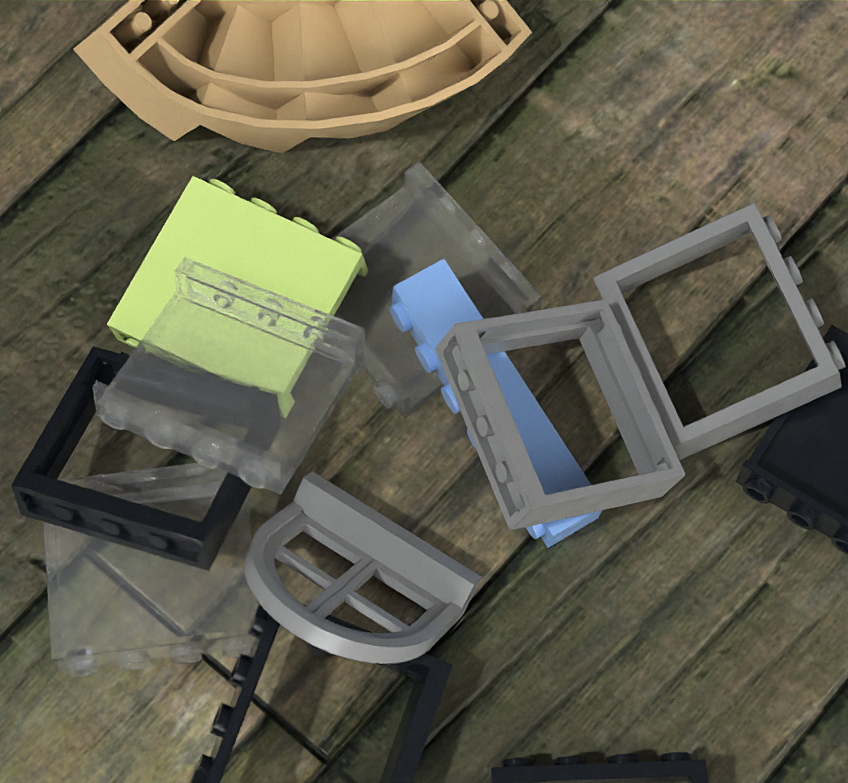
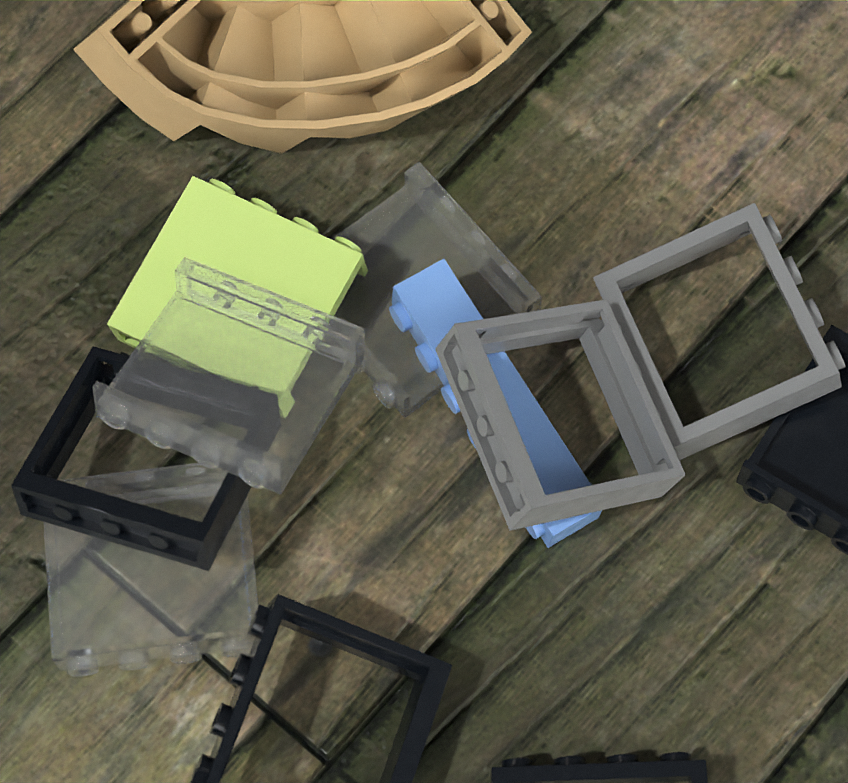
light grey window [244,471,482,664] -> none

